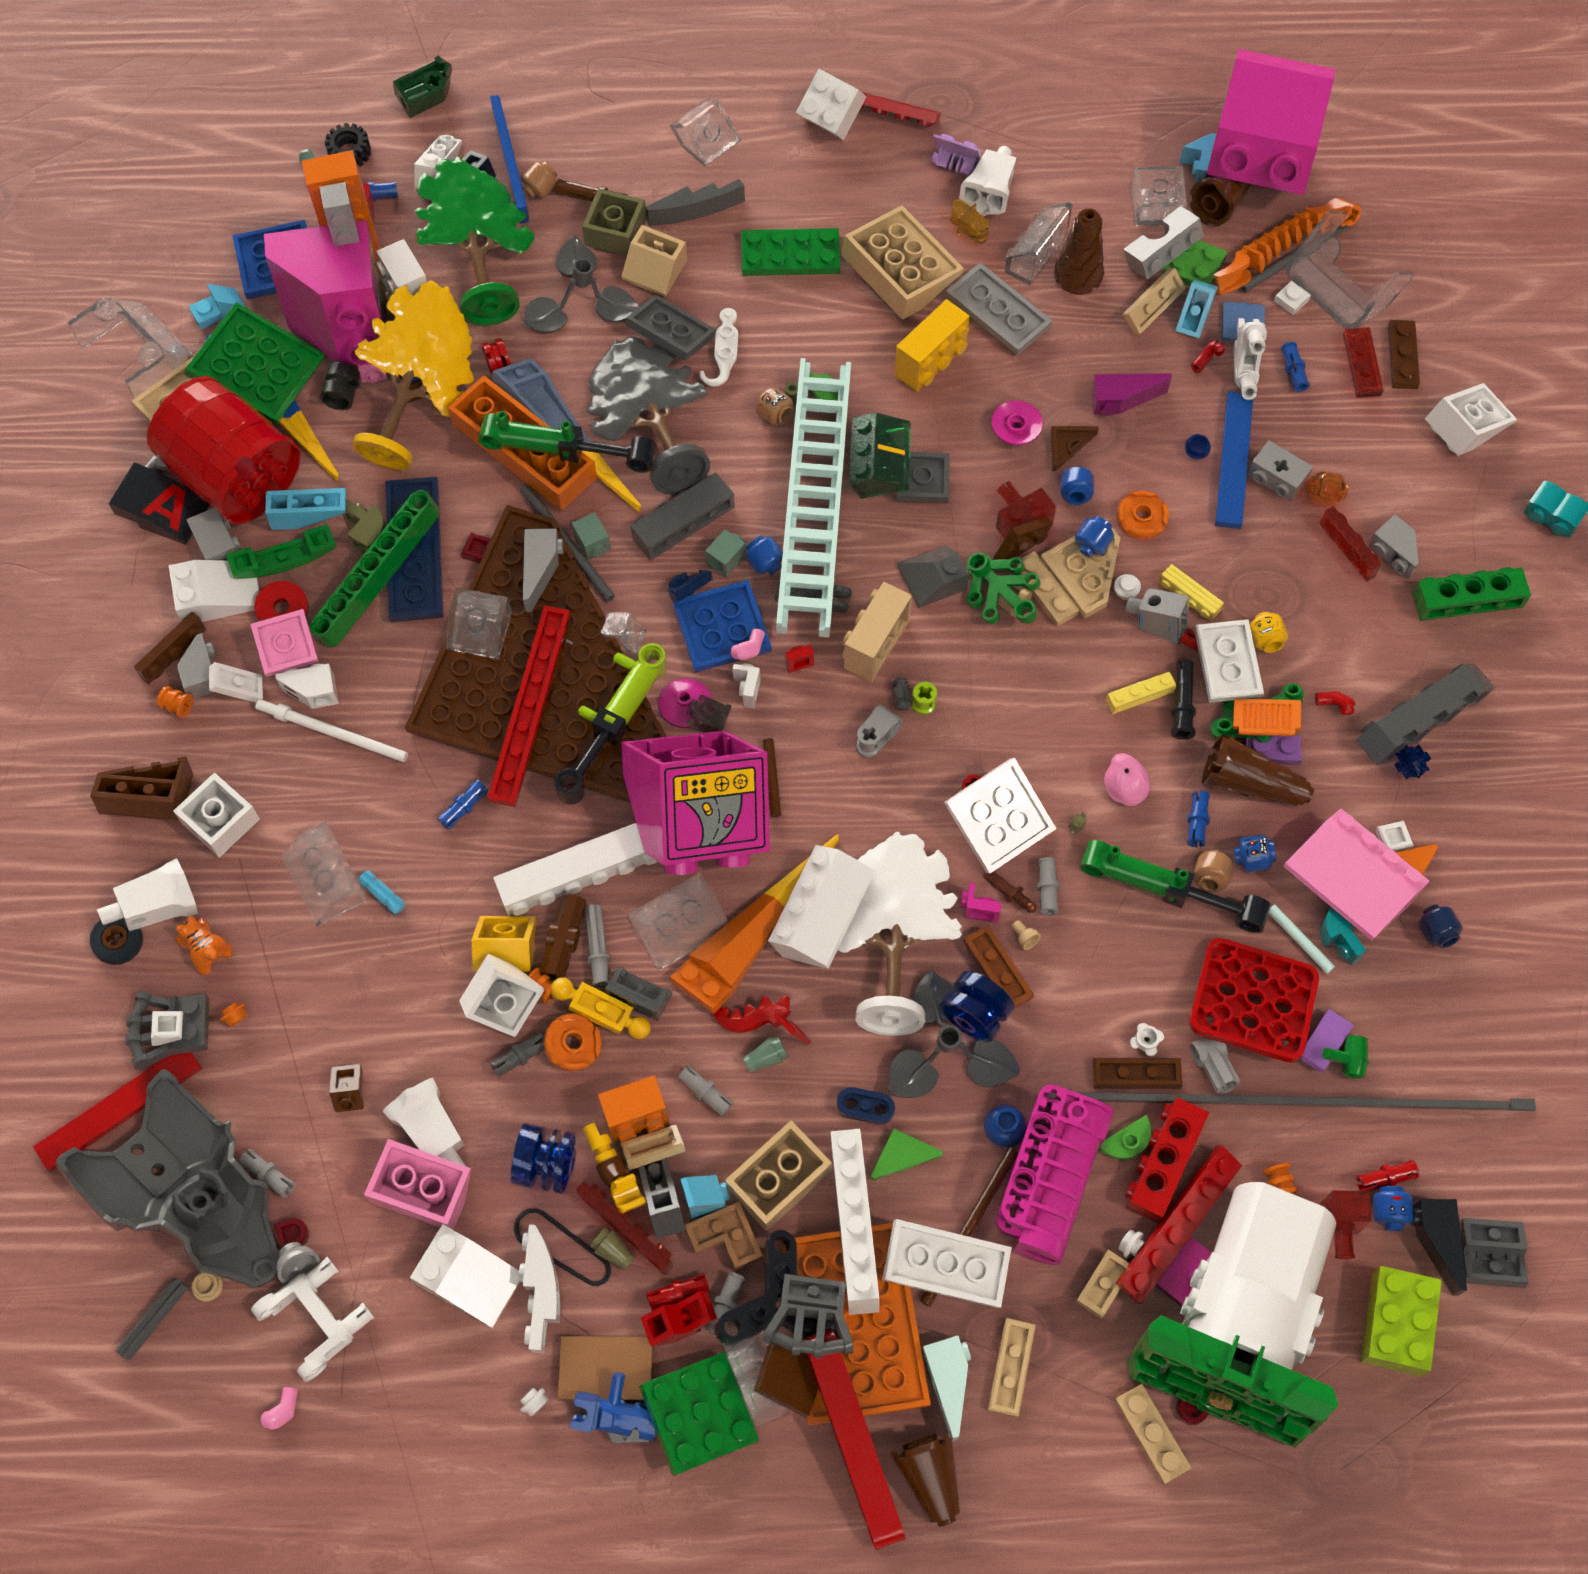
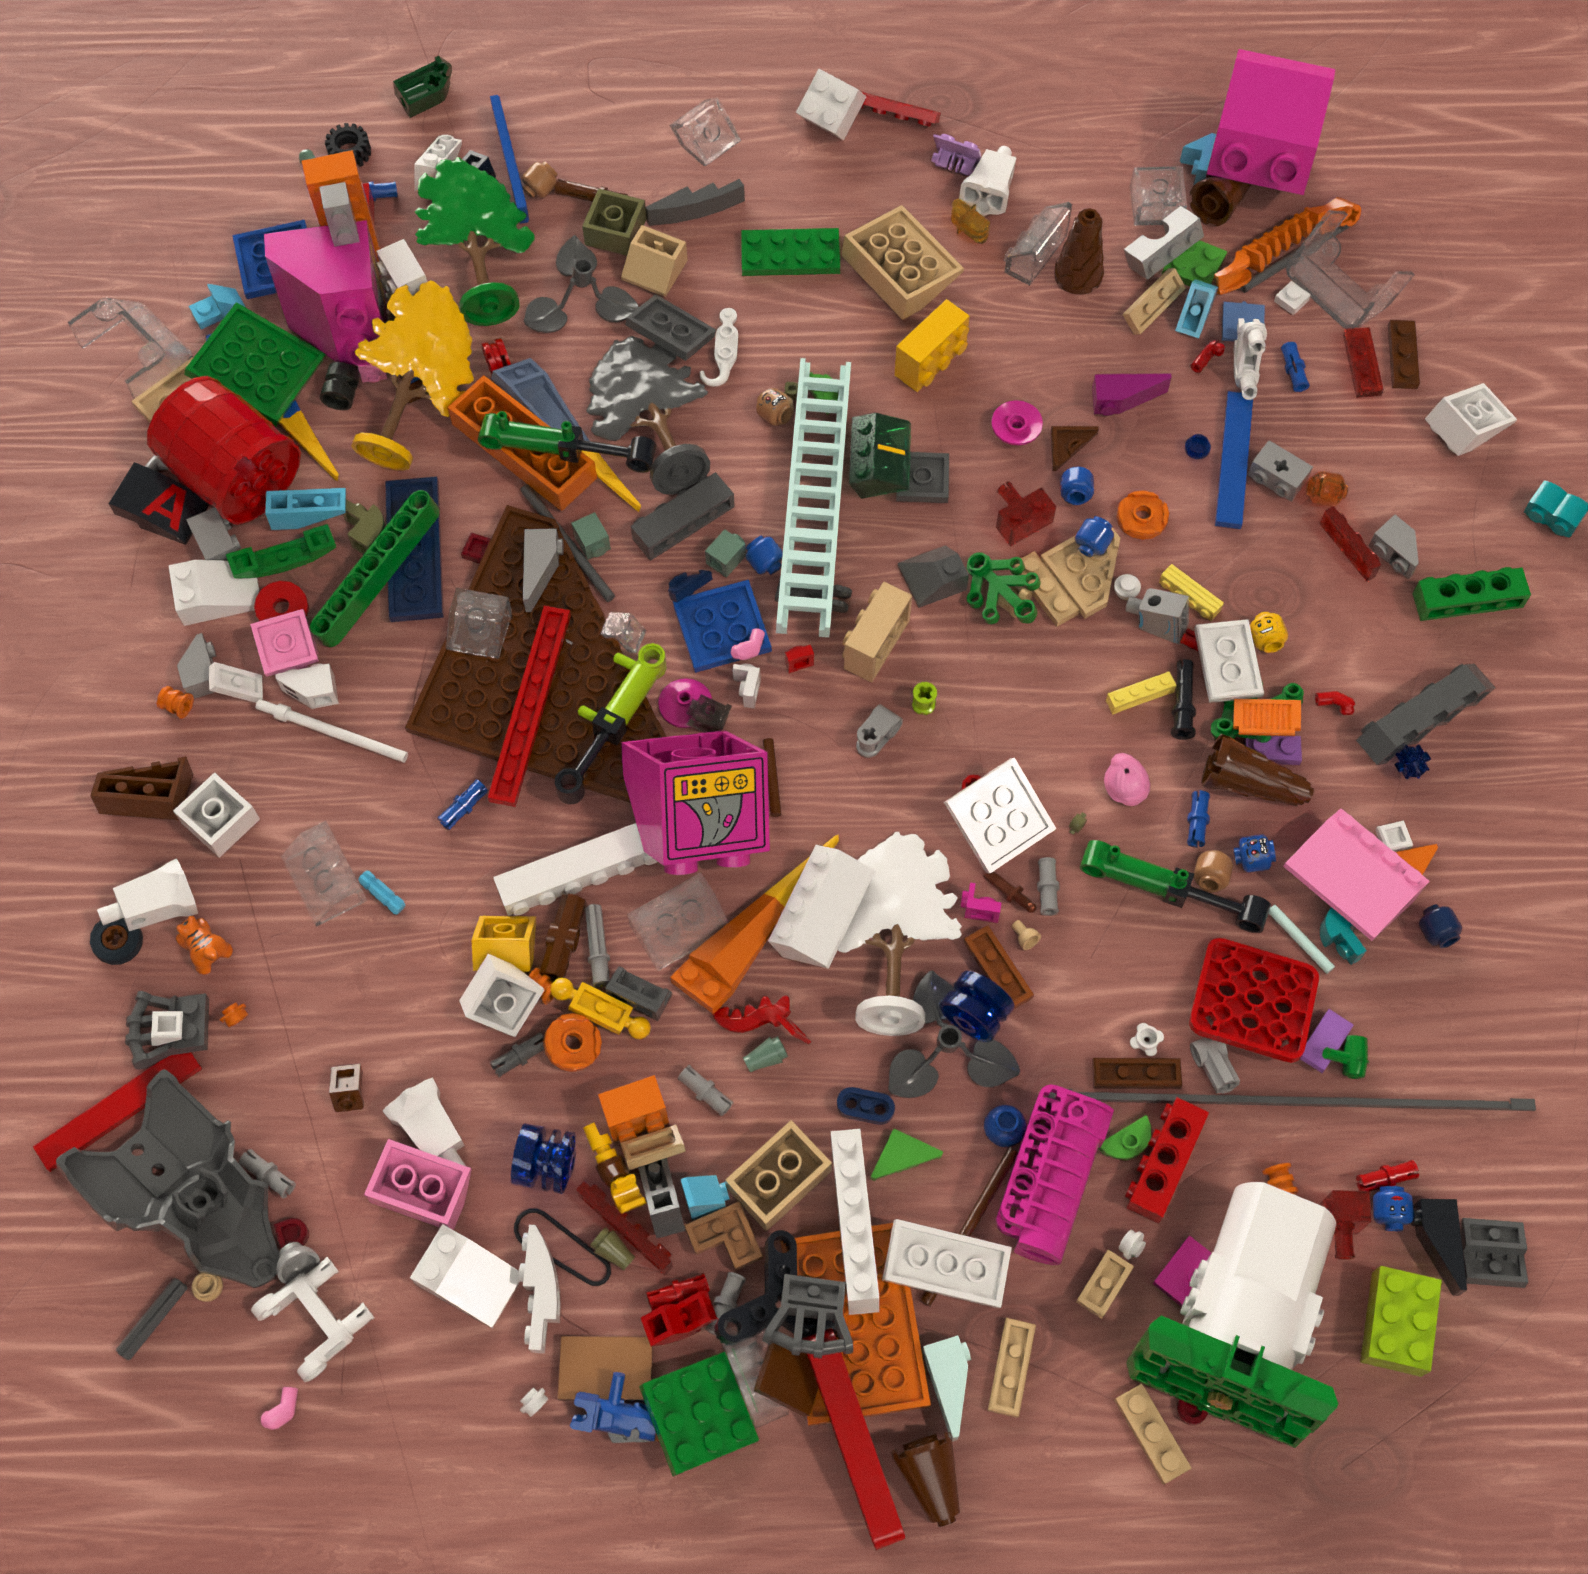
reddish brown plate [134,612,206,685] -> none
dark grey piece [892,677,912,711] -> none
light grey plate [945,262,1053,356] -> none
reddish brown wing [992,516,1053,560] -> none
red plate [1116,1145,1242,1304] -> none

